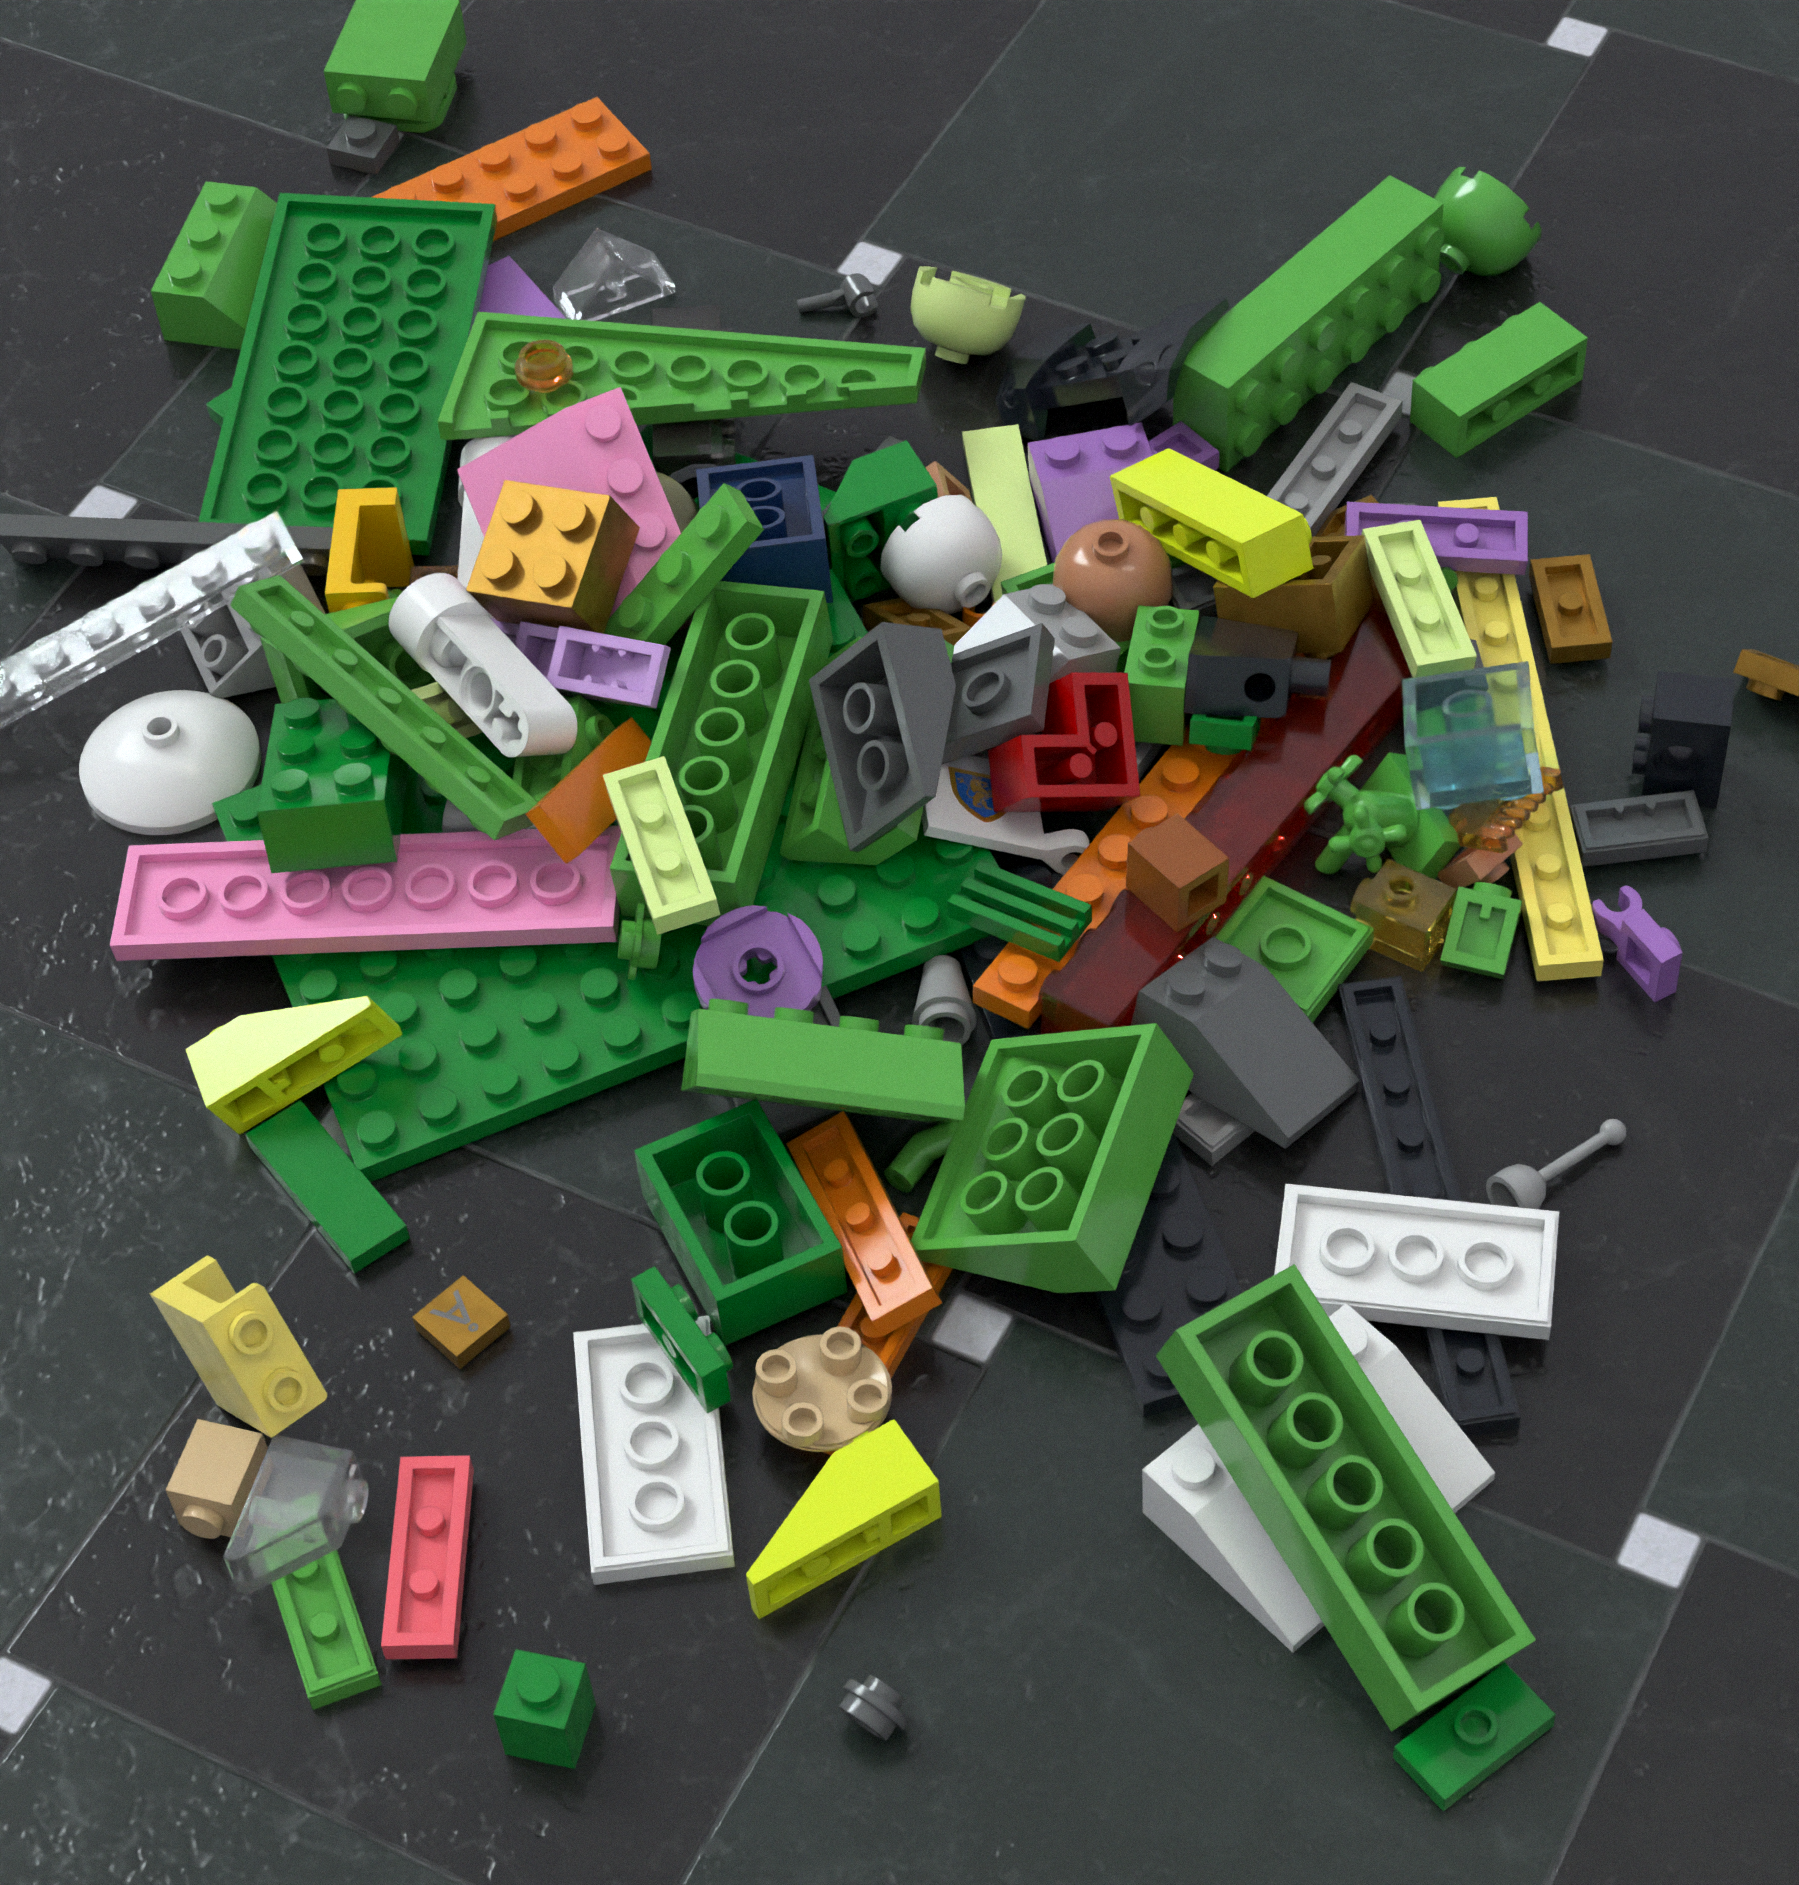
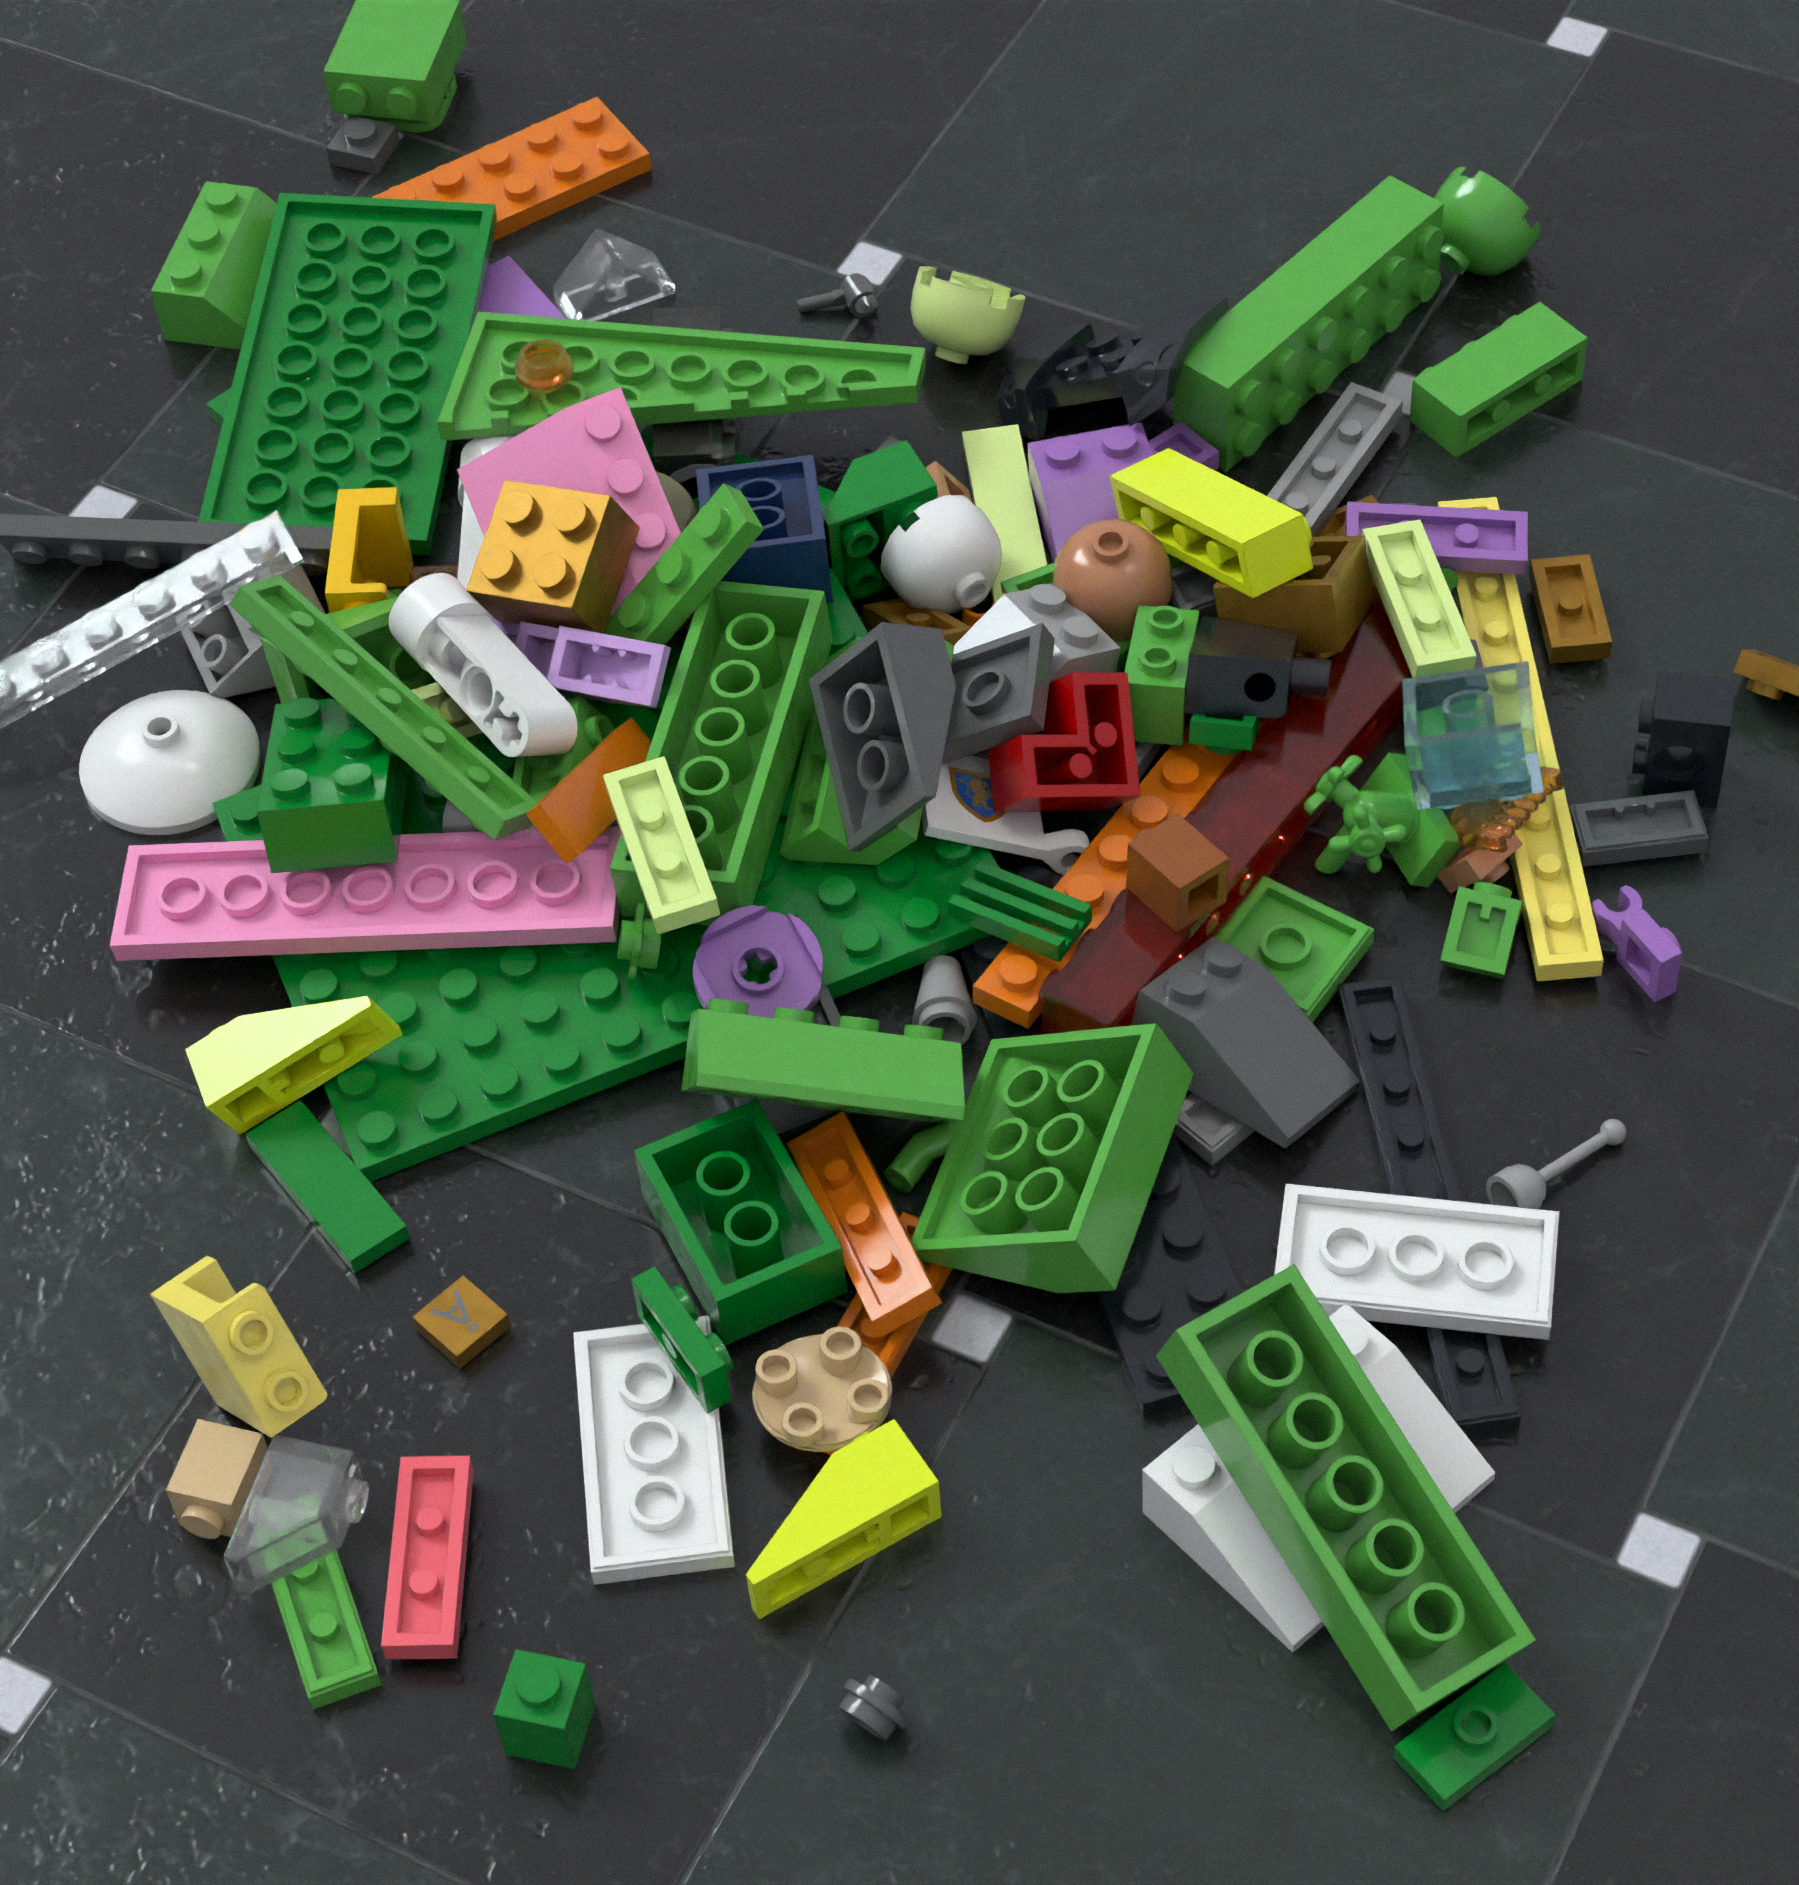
clear yellow brick [1351,859,1456,972] -> none

